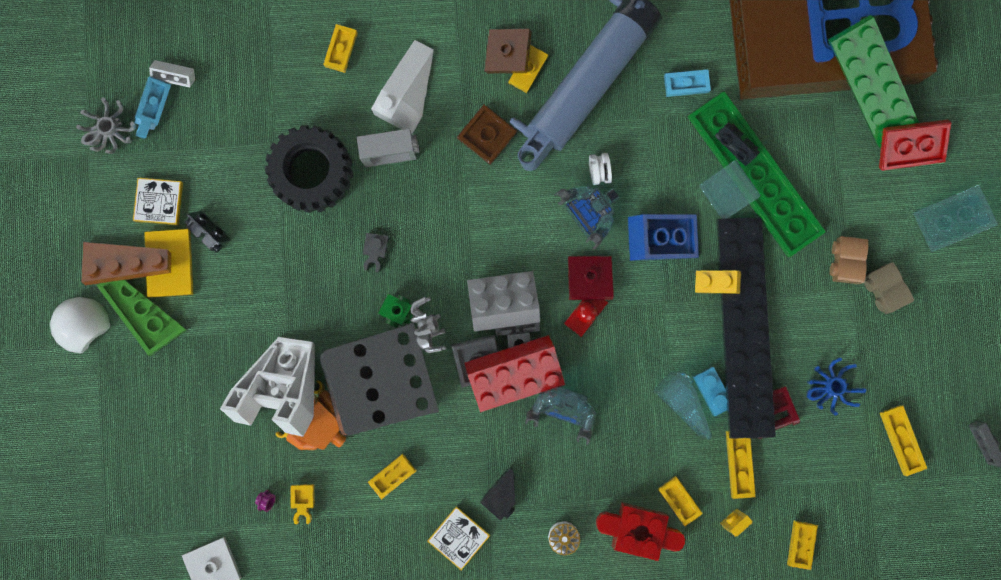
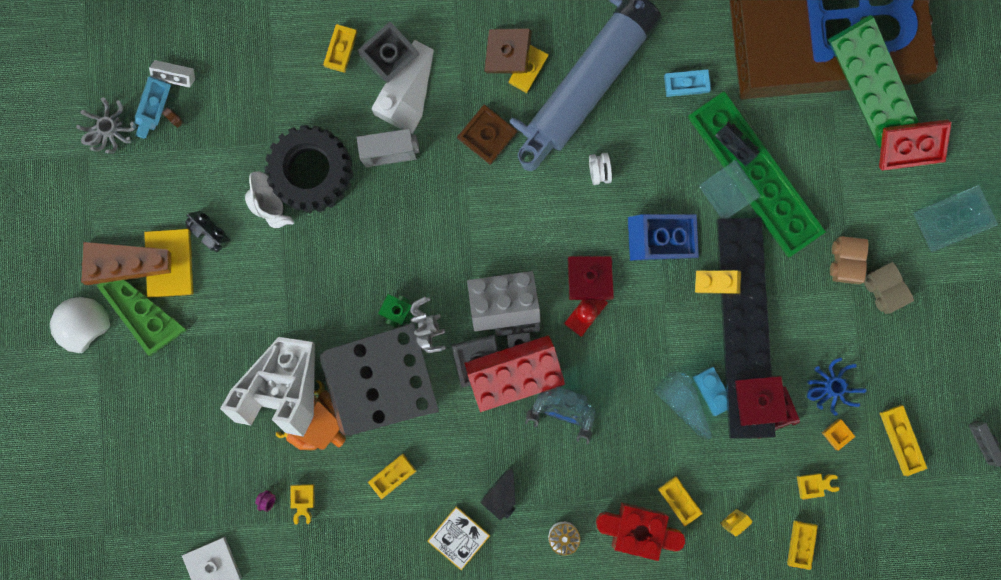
tile [133,178,183,225] -> none
dark grey plate [363,233,389,273] -> none
torso [554,186,619,250] -> none
yellow plate [726,431,756,499] -> none
none -> reddish brown tile [162,107,184,128]
none -> white hair [245,171,294,228]
none -> dark grey slope [358,22,420,84]
none -> dark red plate [735,376,788,426]
none -> yellow plate [797,473,840,499]
none -> light orange plate [821,419,855,451]

